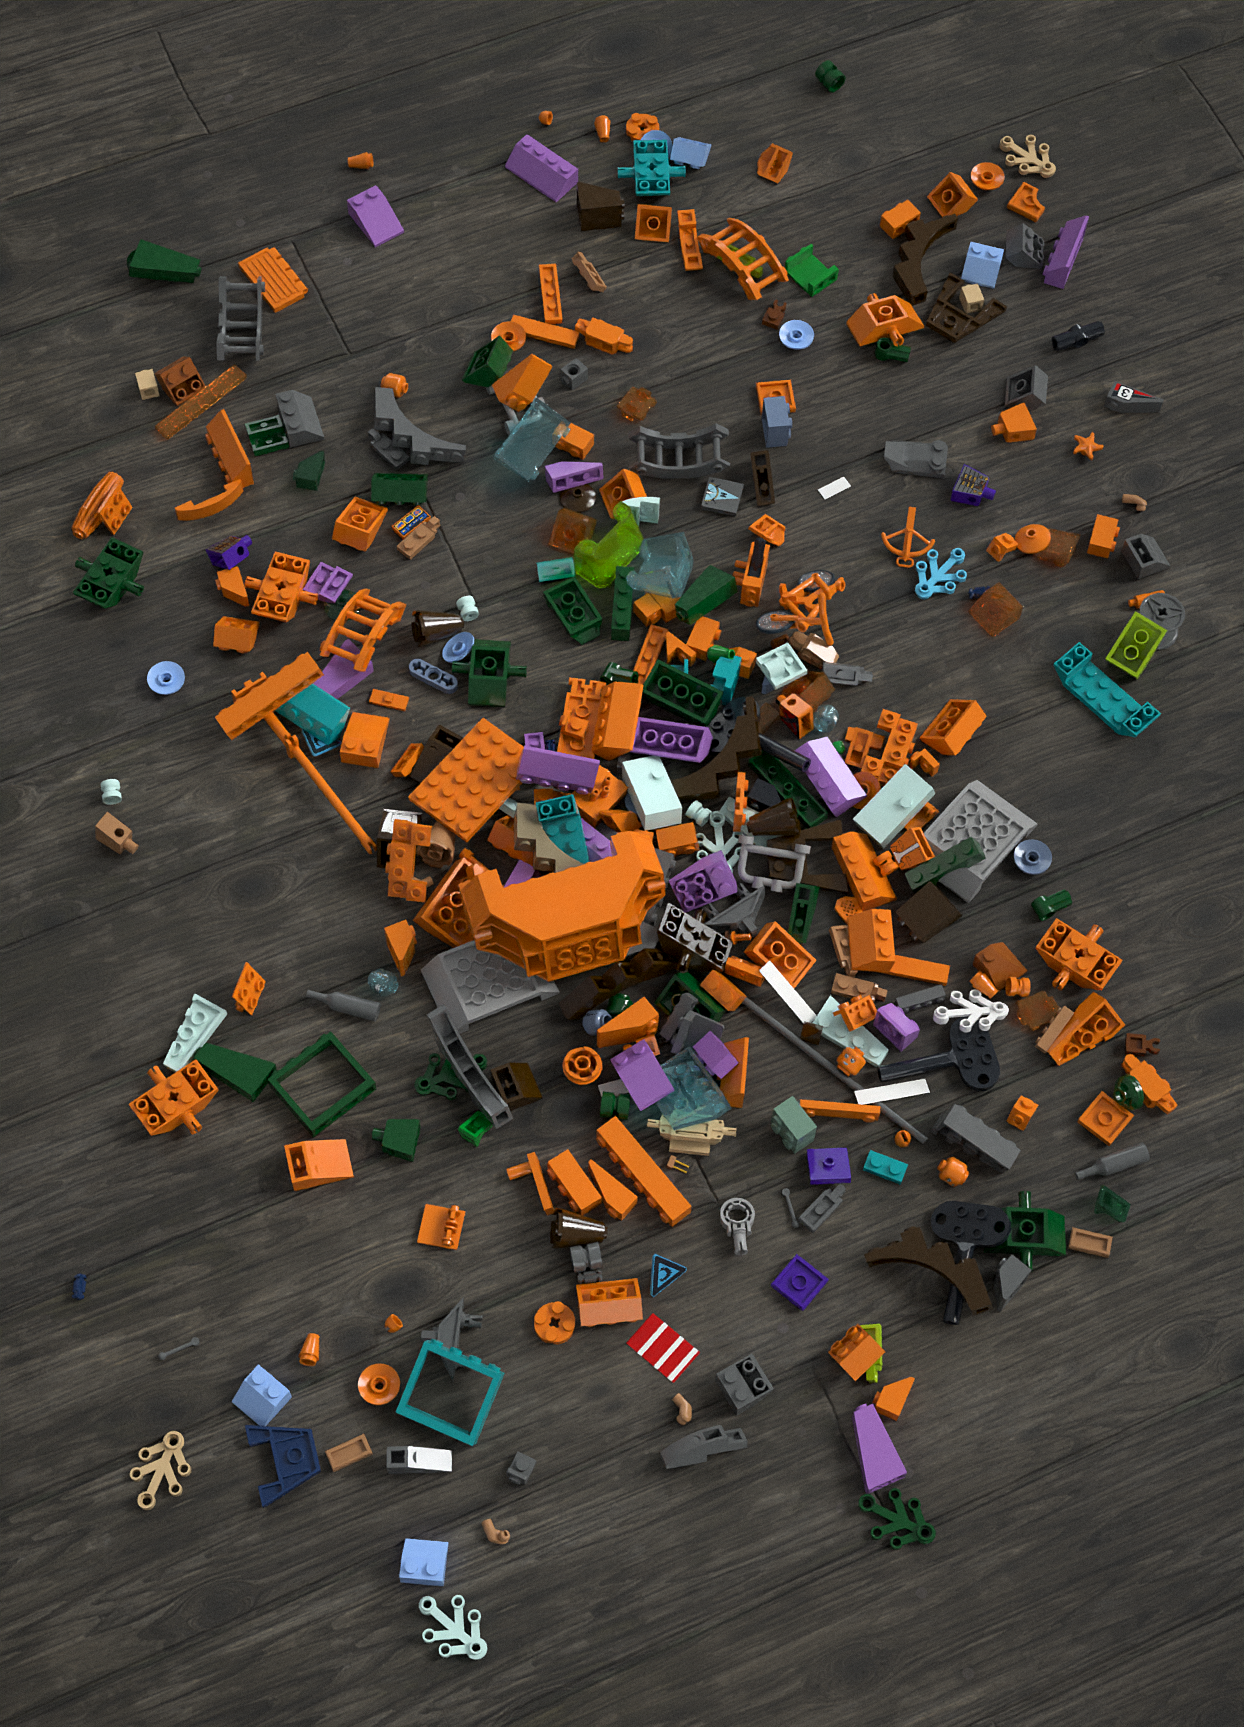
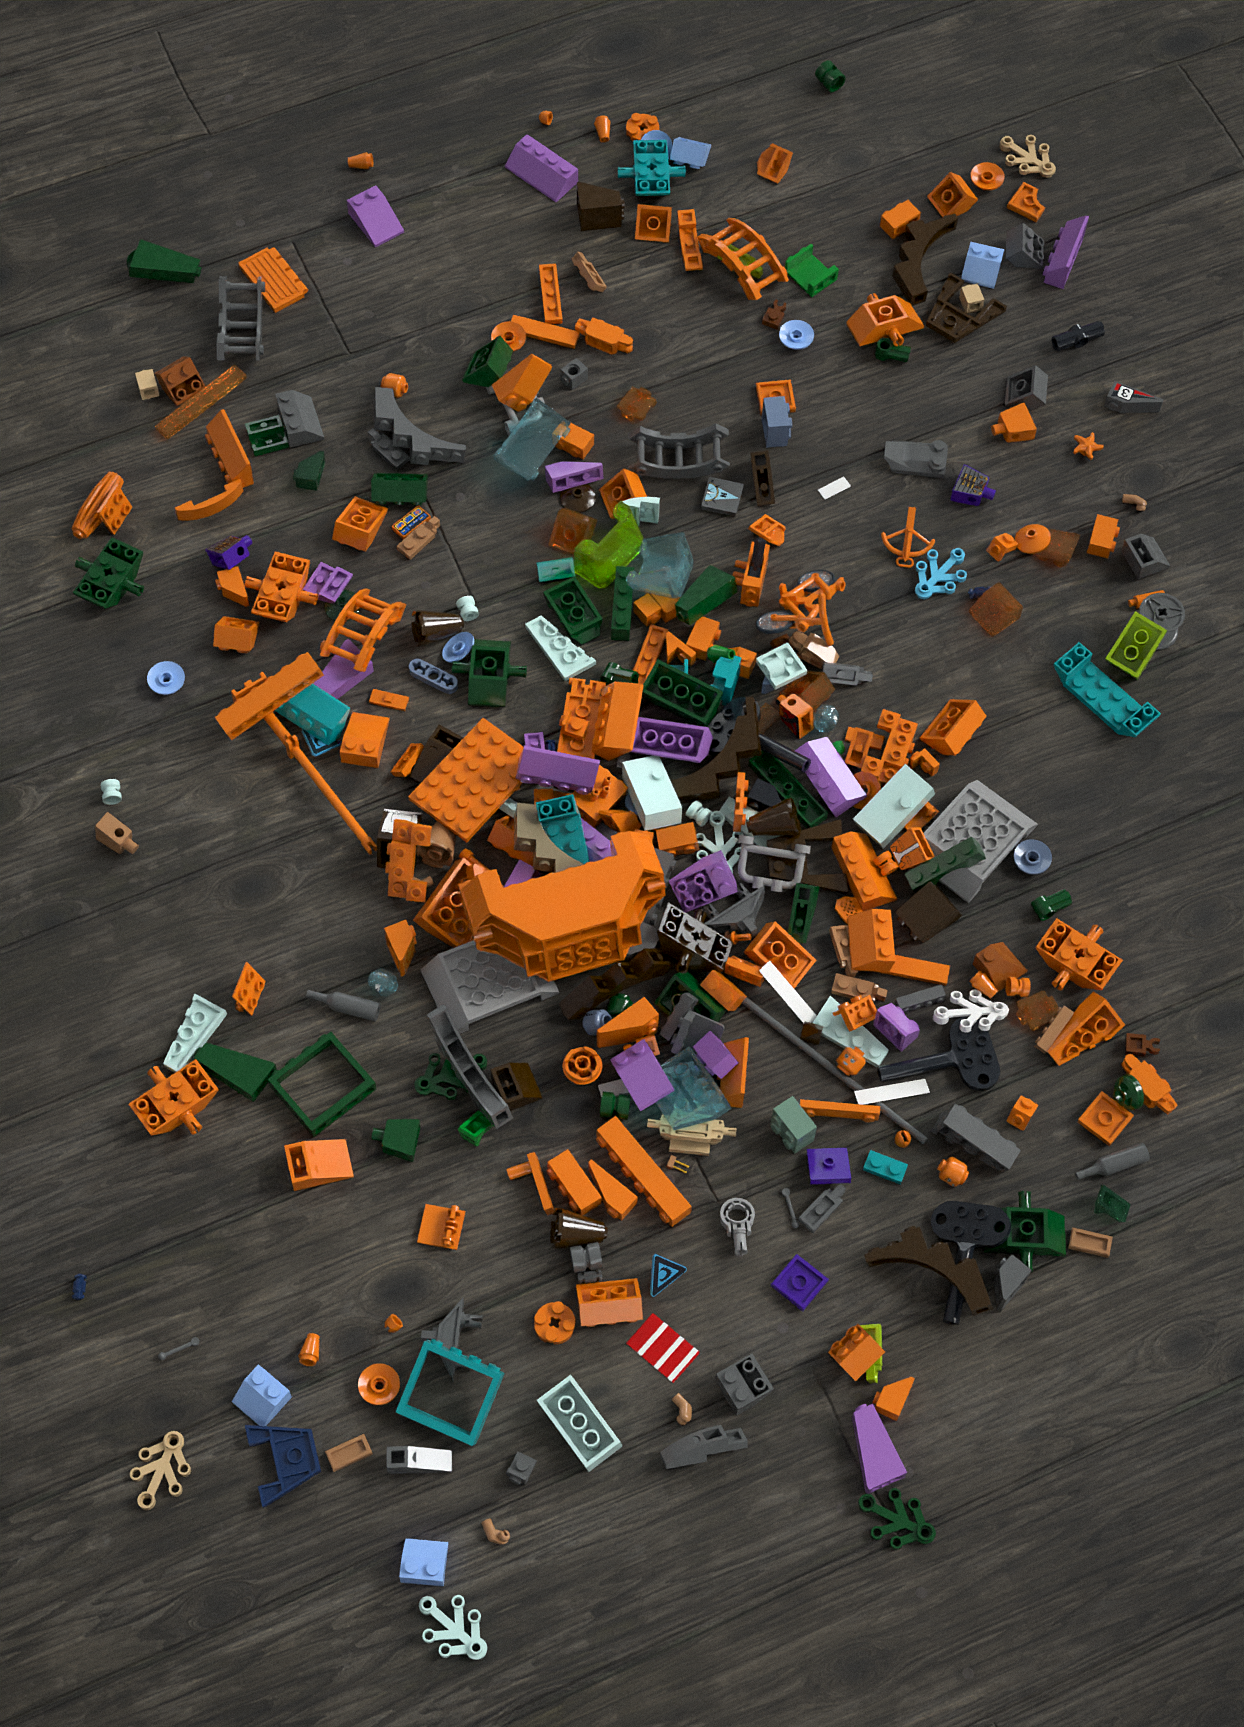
none -> light aqua wing [525,616,596,681]
none -> light aqua brick [537,1375,622,1472]

